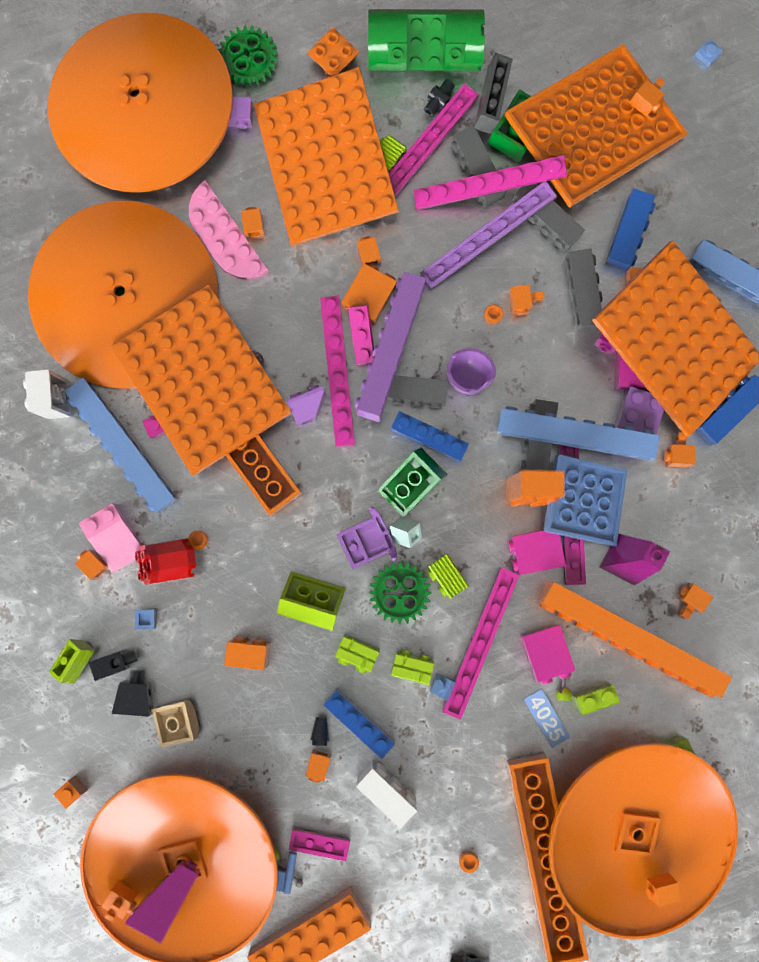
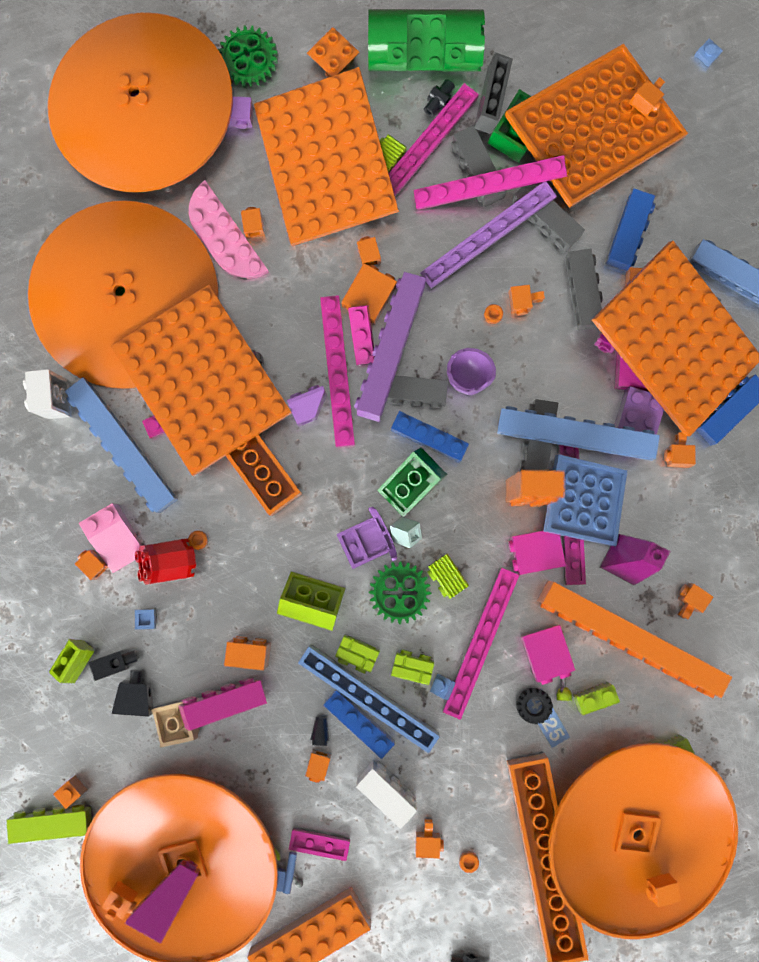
none -> lime brick [6,804,92,844]
none -> dark pink brick [178,677,267,731]
none -> medium blue brick [298,645,440,753]
none -> orange brick [415,819,444,859]
none -> black tyre [516,688,553,725]

